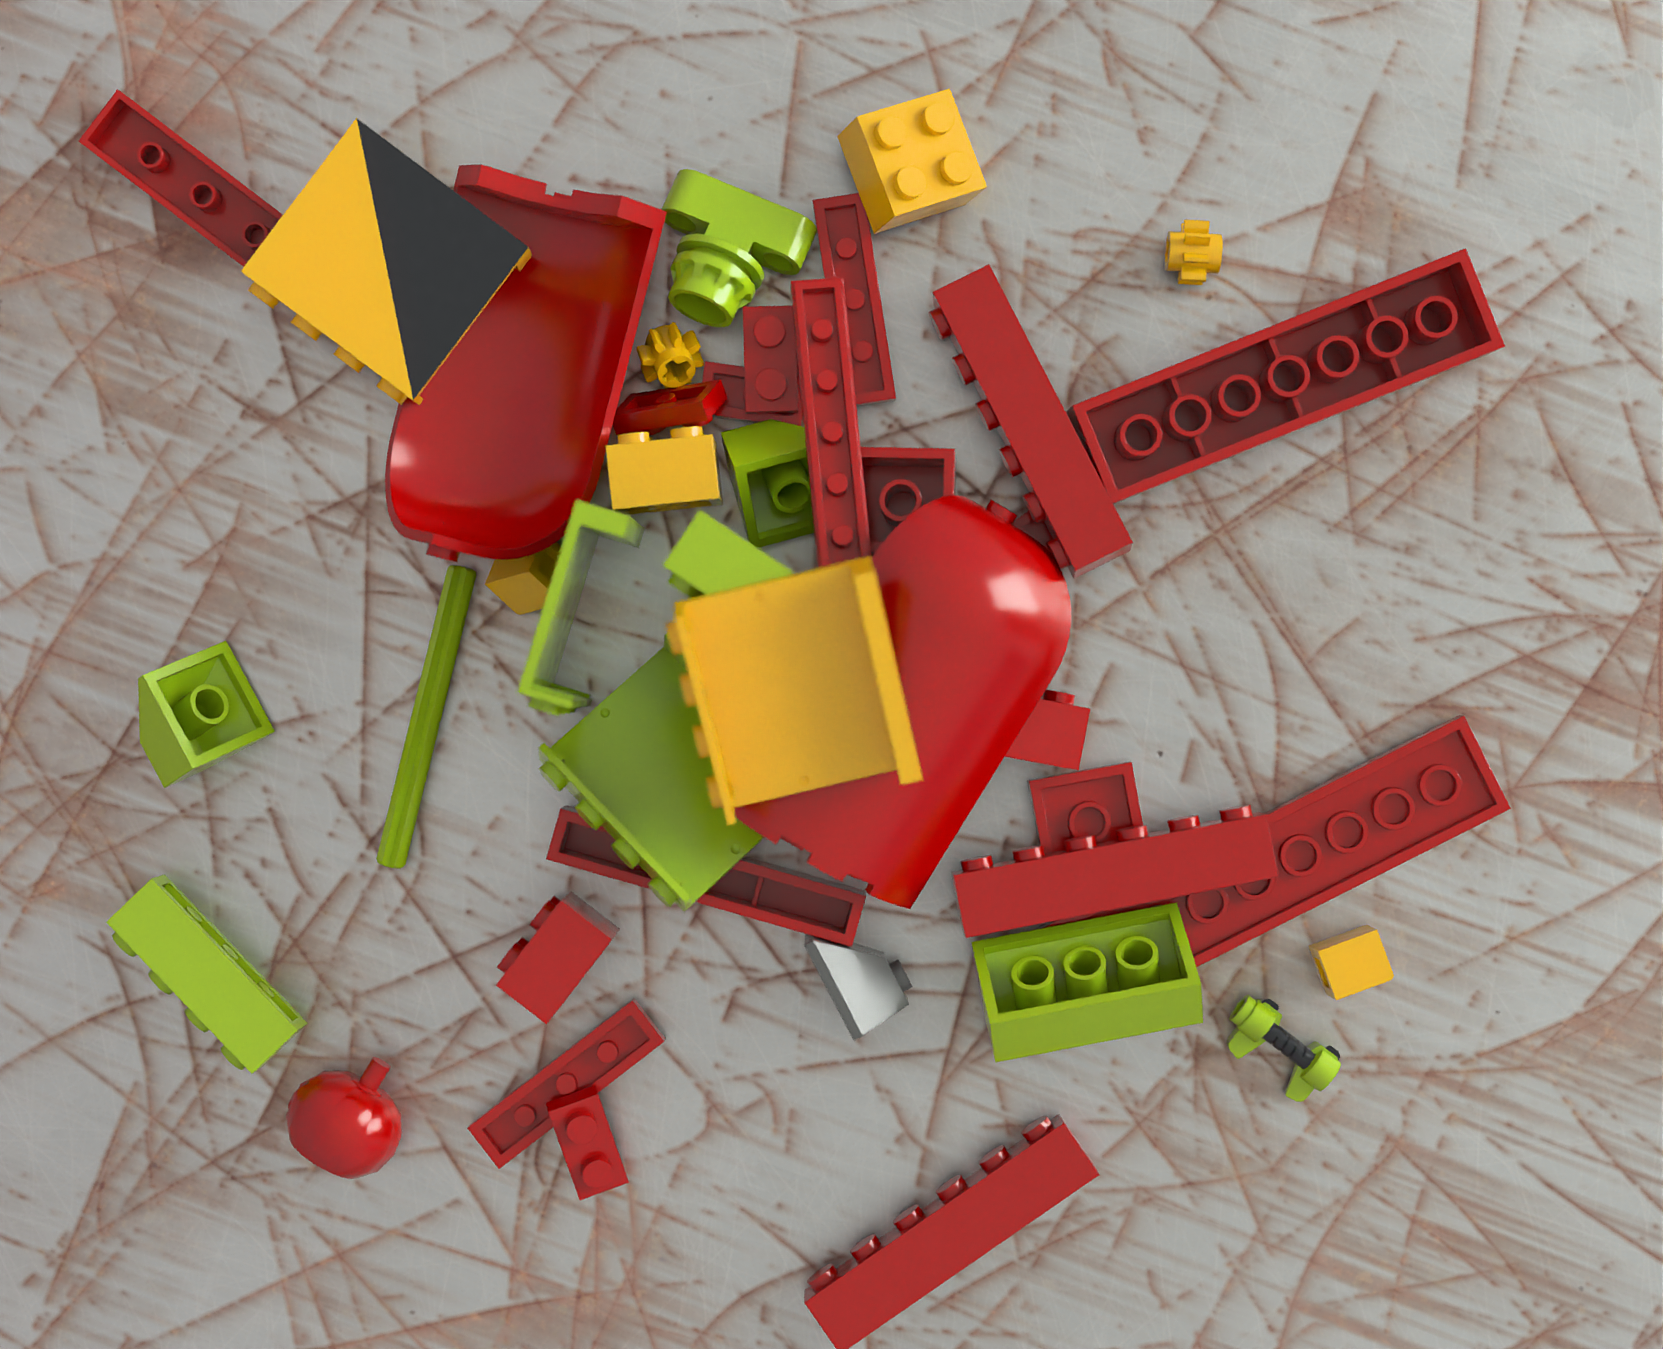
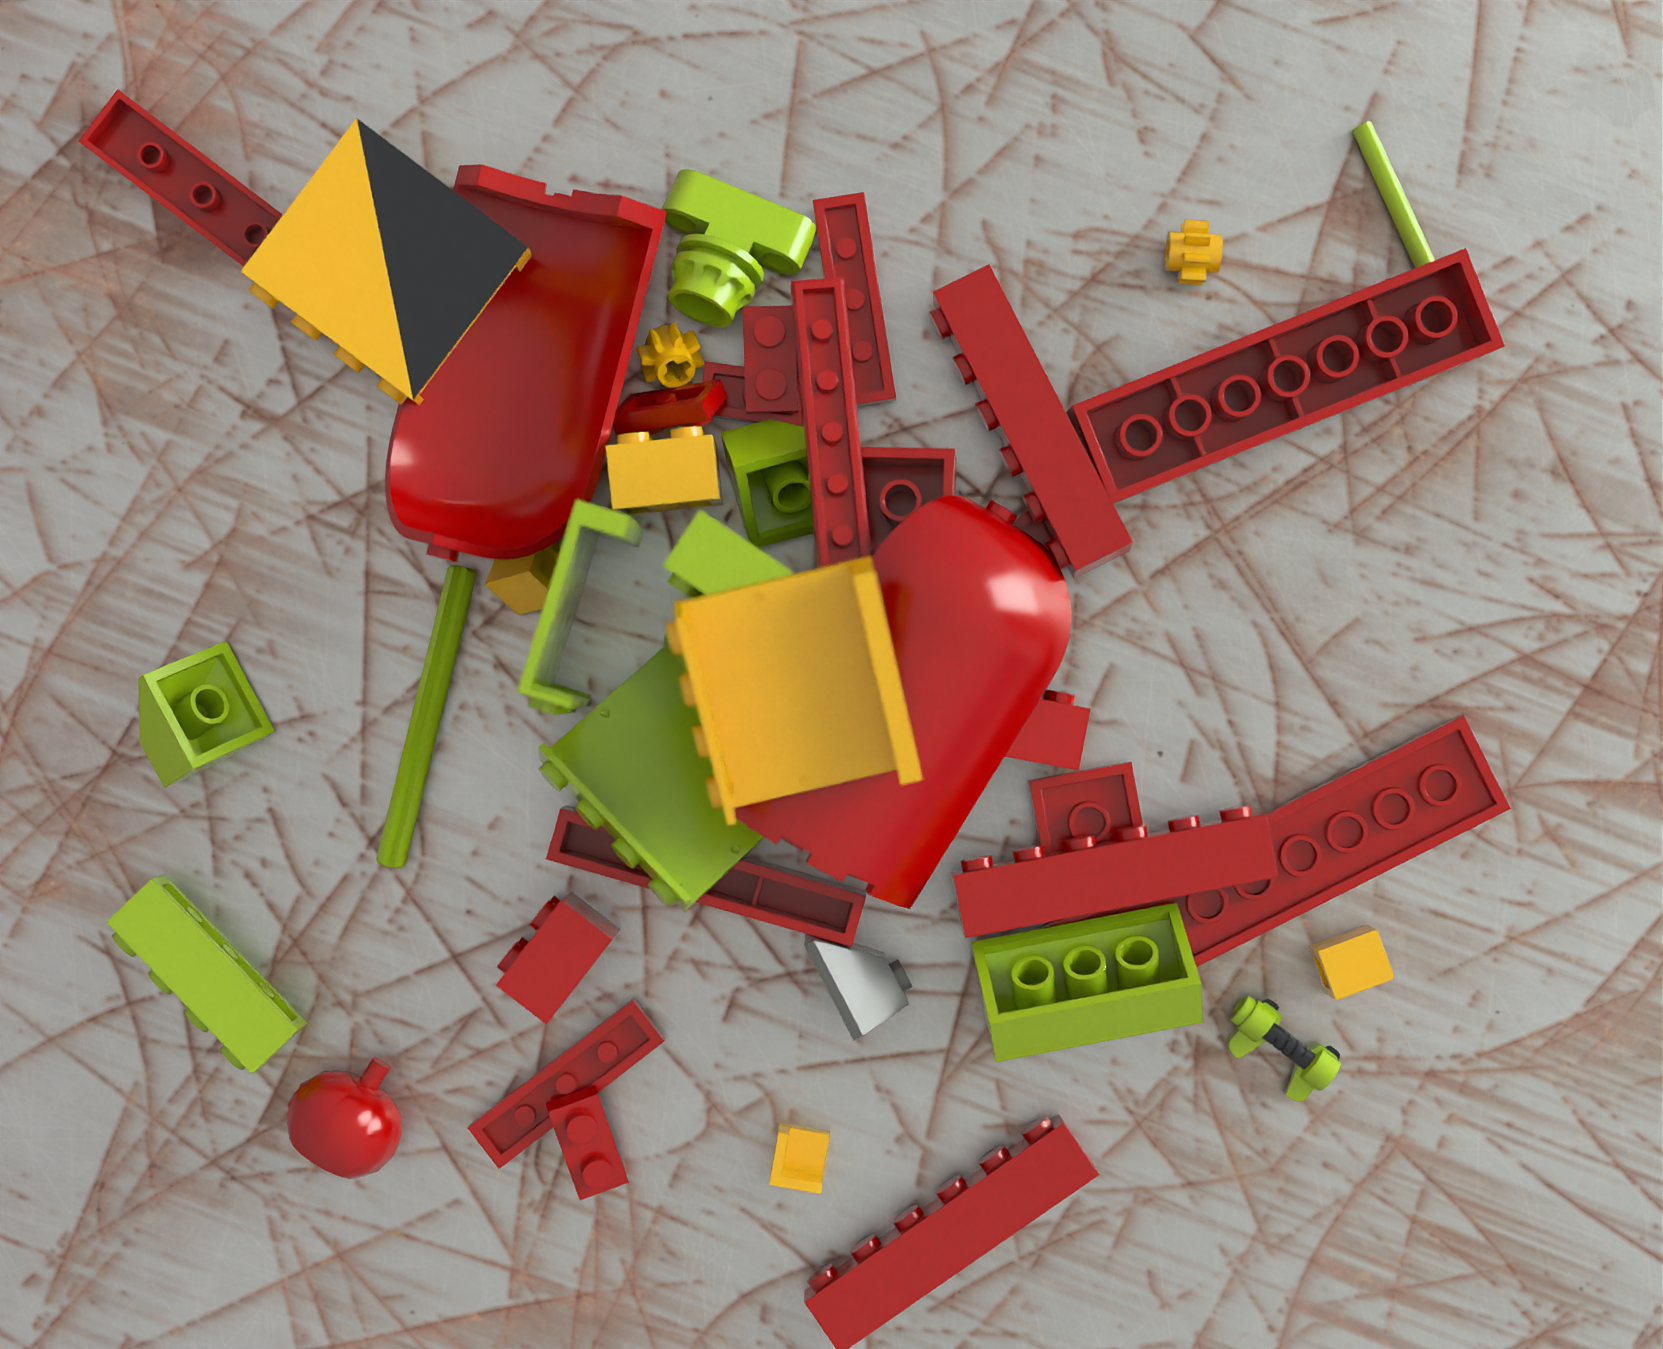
yellow brick [837,89,987,234] -> none
none -> yellow panel [769,1122,830,1194]
none -> lime piece [1352,121,1435,268]

